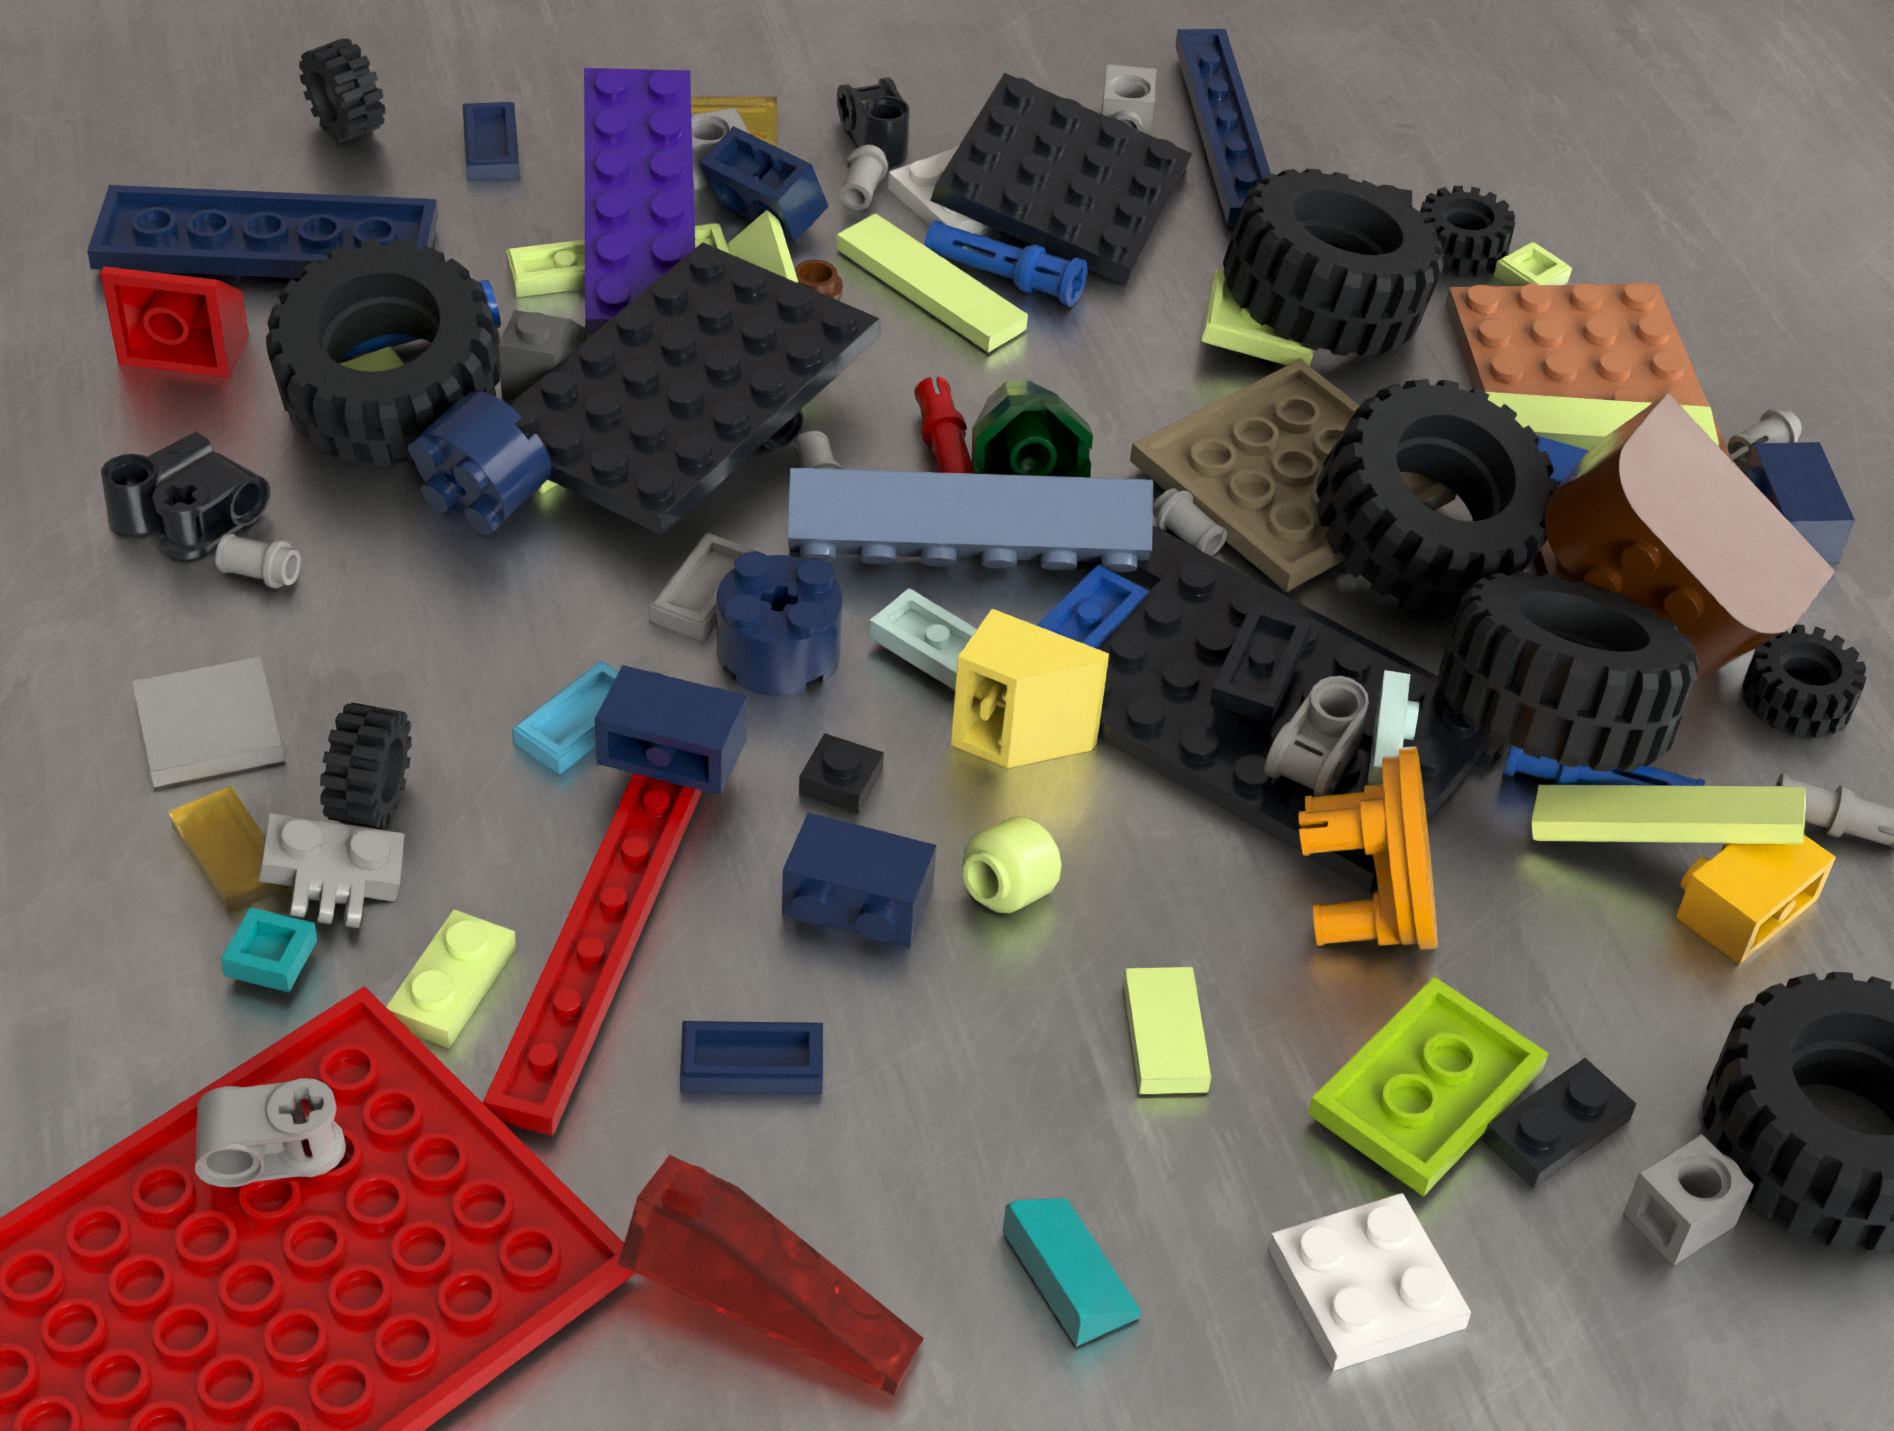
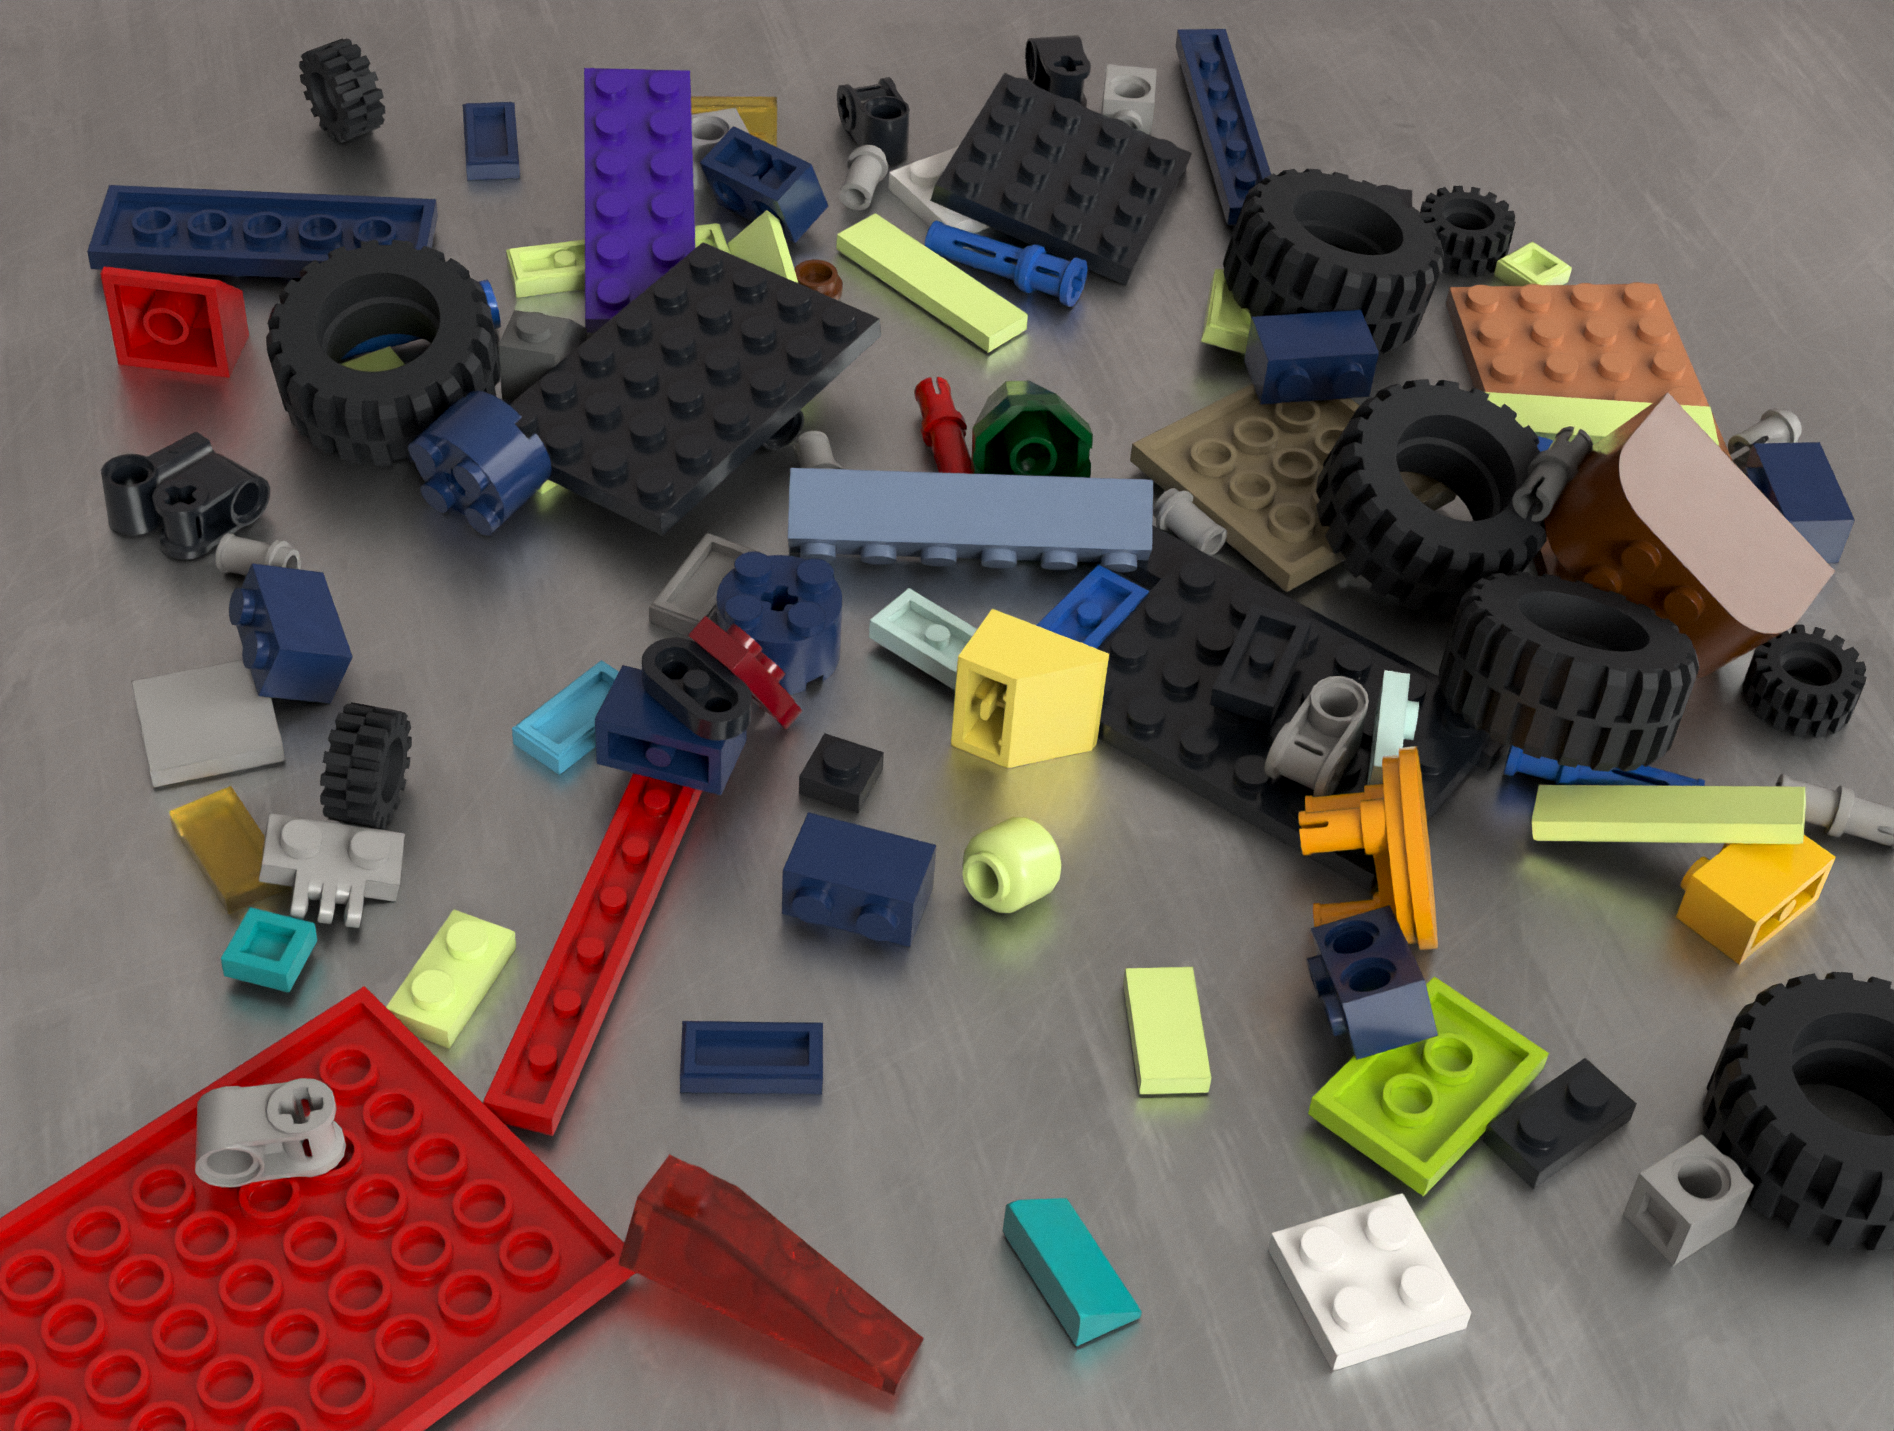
none -> dark blue brick [229,563,353,703]
none -> black plate [642,637,752,741]
none -> dark red plate [688,616,803,730]
none -> black piece [1025,35,1091,108]
none -> dark blue brick [1244,310,1379,405]
none -> dark blue brick [1306,905,1438,1060]
none -> dark grey pin [1512,426,1593,522]

